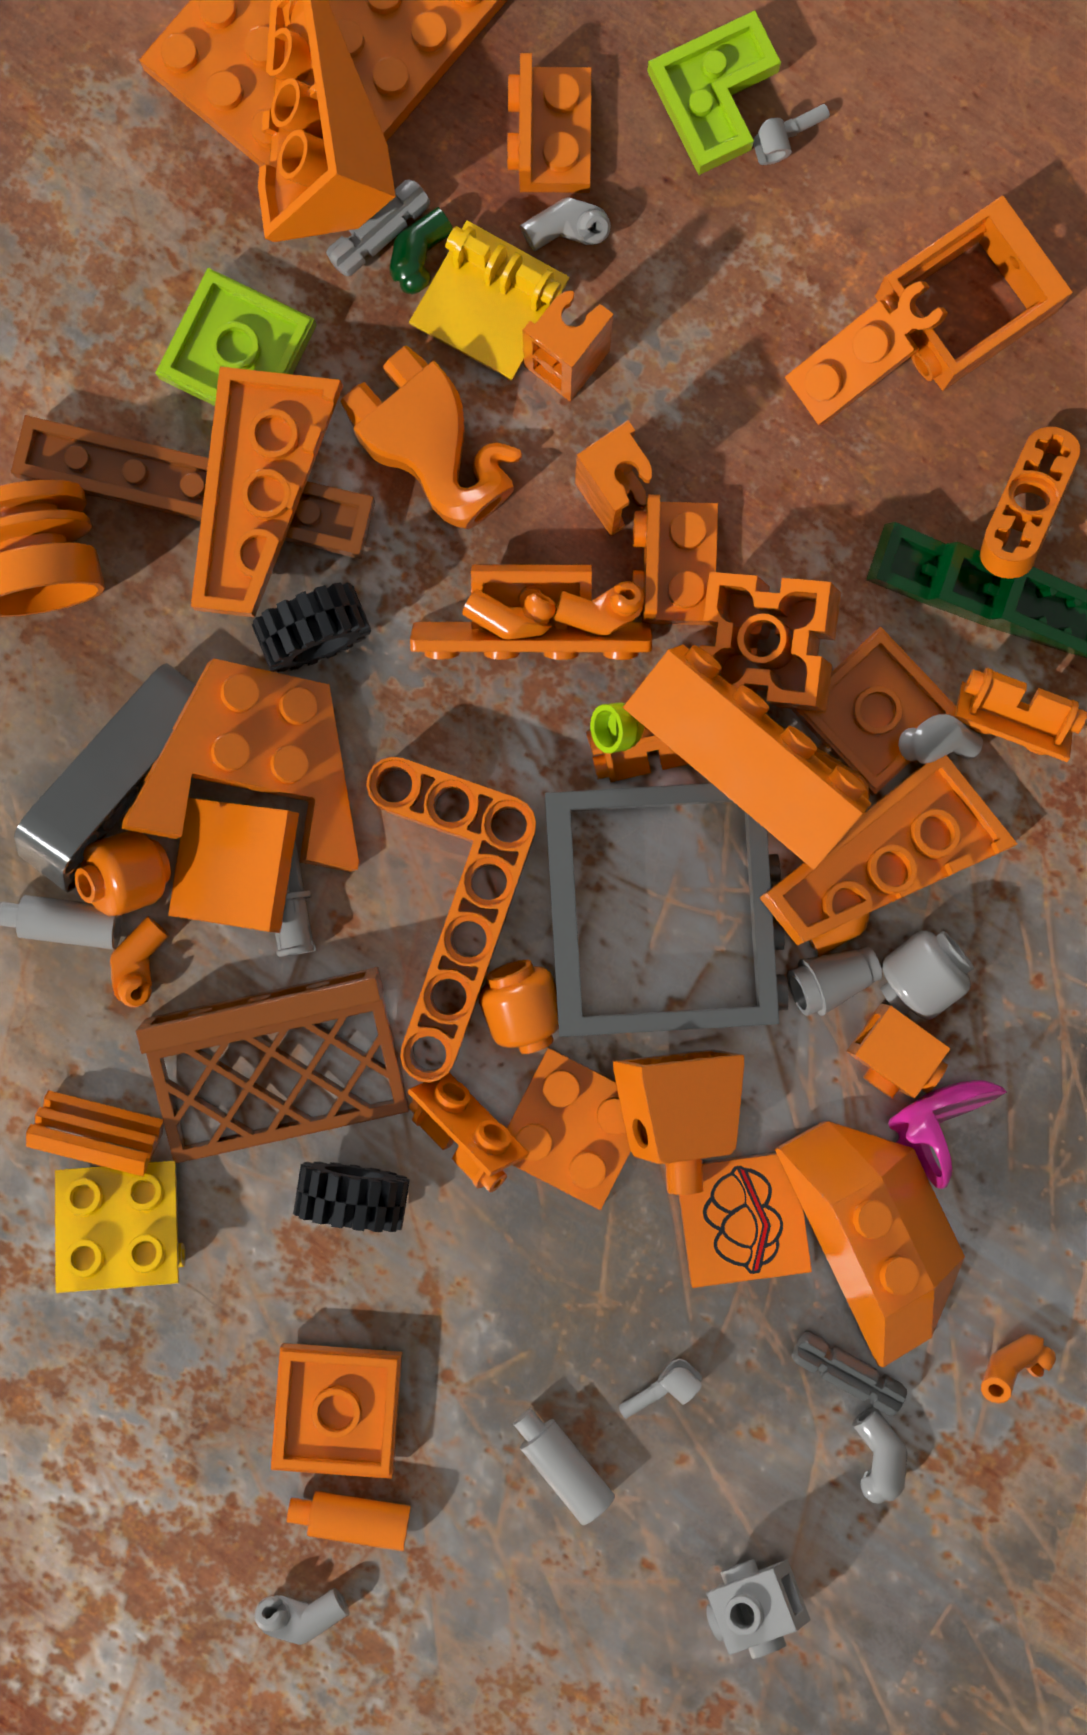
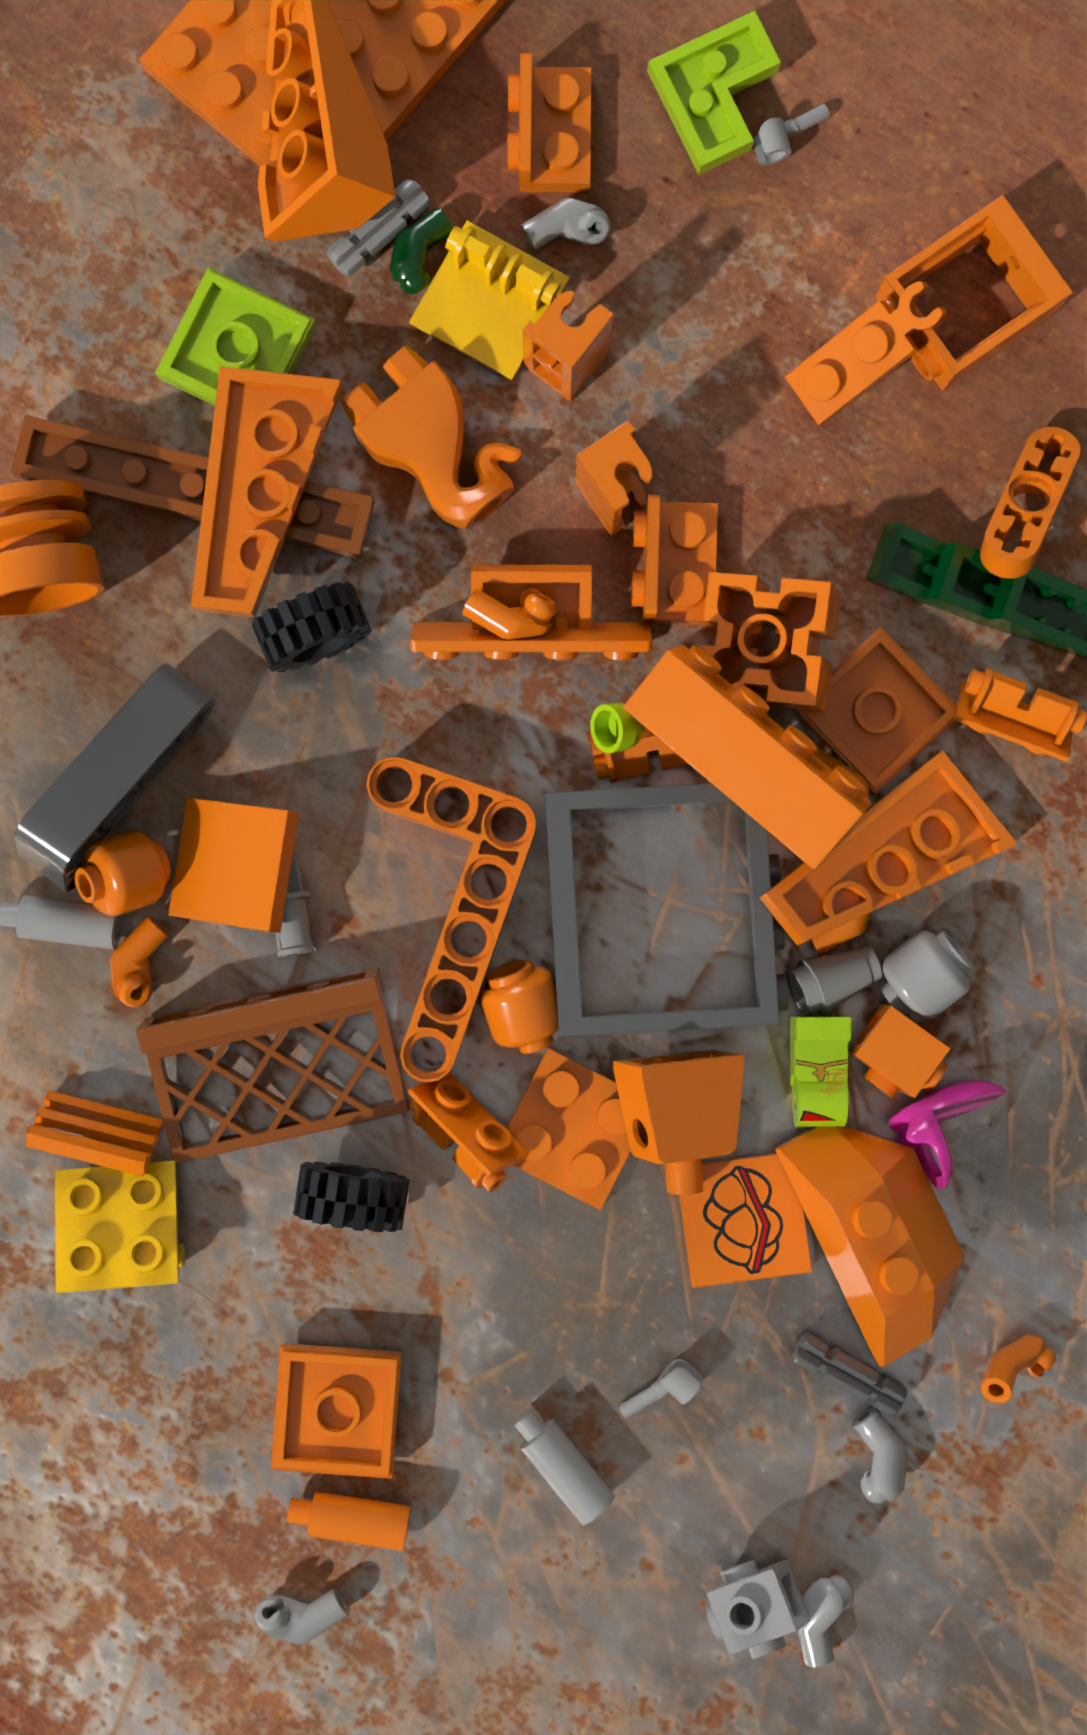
orange wing [122,658,359,872] -> none
orange arm [553,581,644,636] -> none
light grey arm [898,714,983,764] -> none
none -> lime leg [789,1015,852,1127]
none -> light grey arm [798,1575,854,1667]

